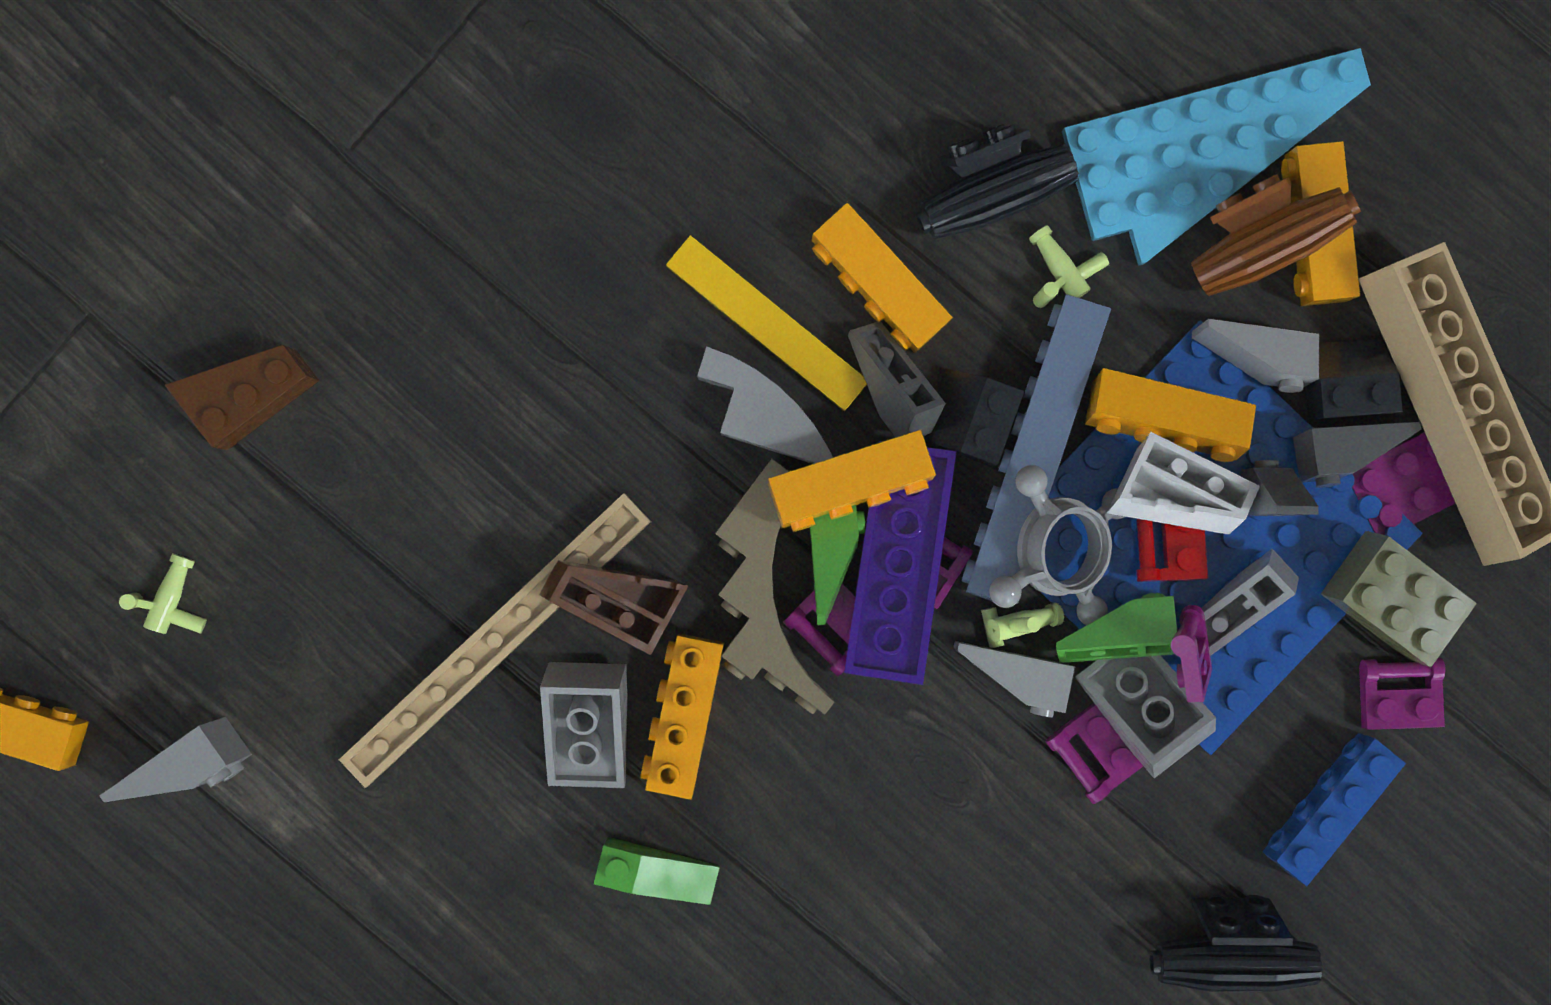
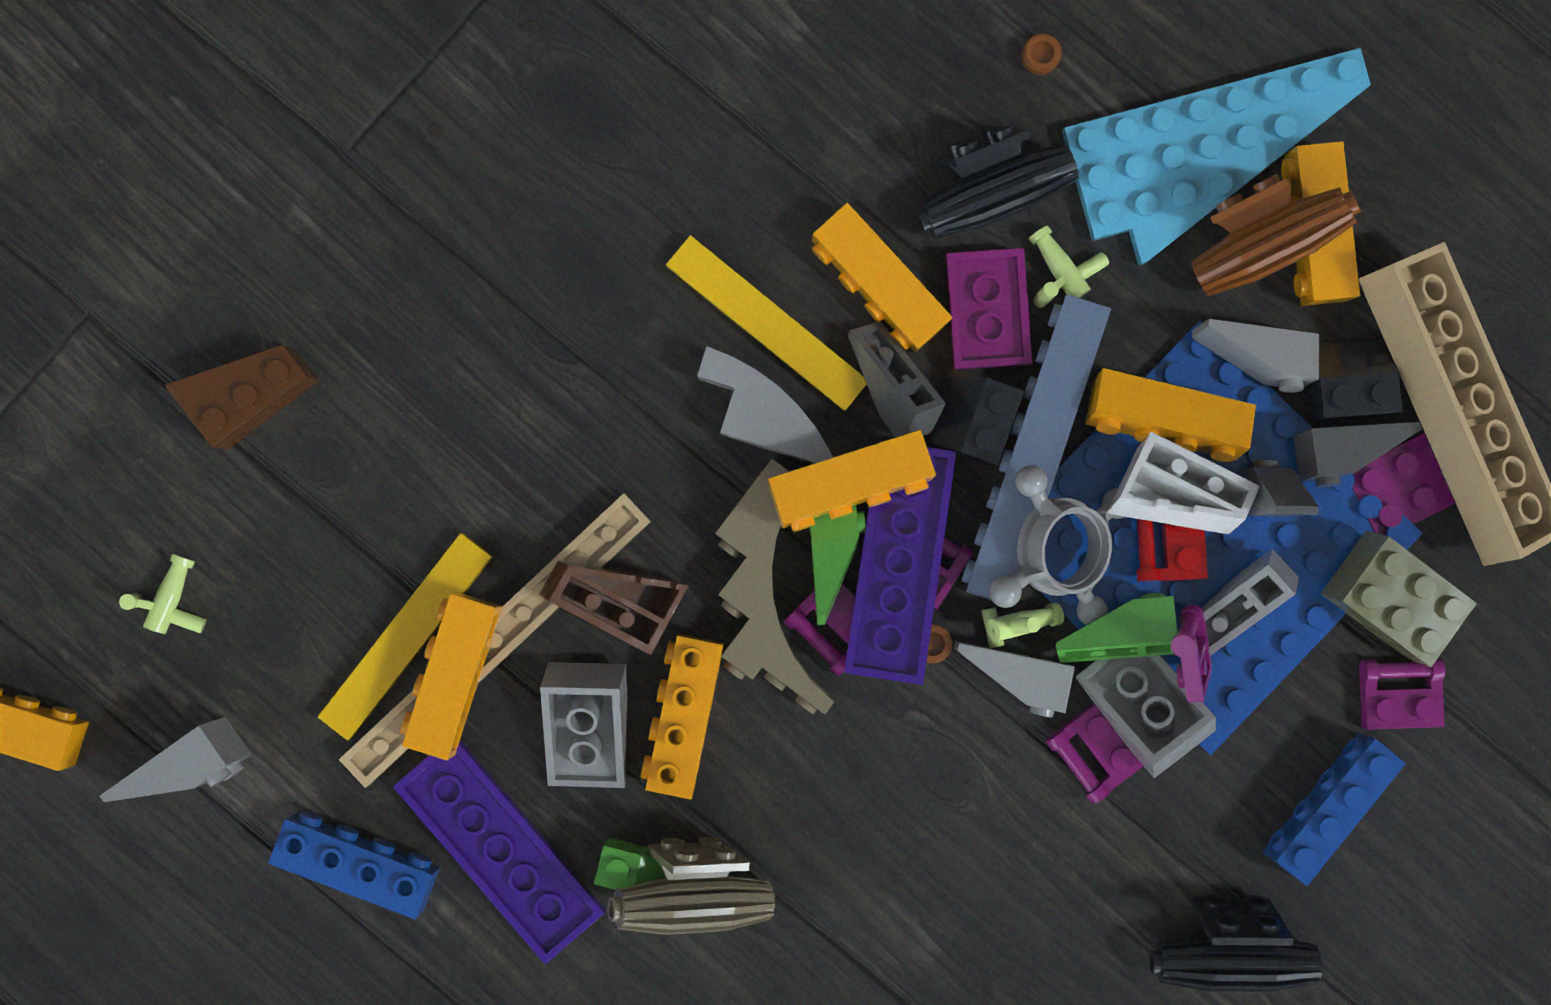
none -> blue brick [268,811,440,919]
none -> yellow tile [318,533,493,741]
none -> dark purple plate [393,740,606,965]
none -> light orange brick [400,592,503,760]
none -> dark tan plate [607,837,775,935]
none -> dark orange tile [927,624,952,663]
none -> magenta plate [945,248,1032,370]
none -> dark orange tile [1021,34,1062,75]

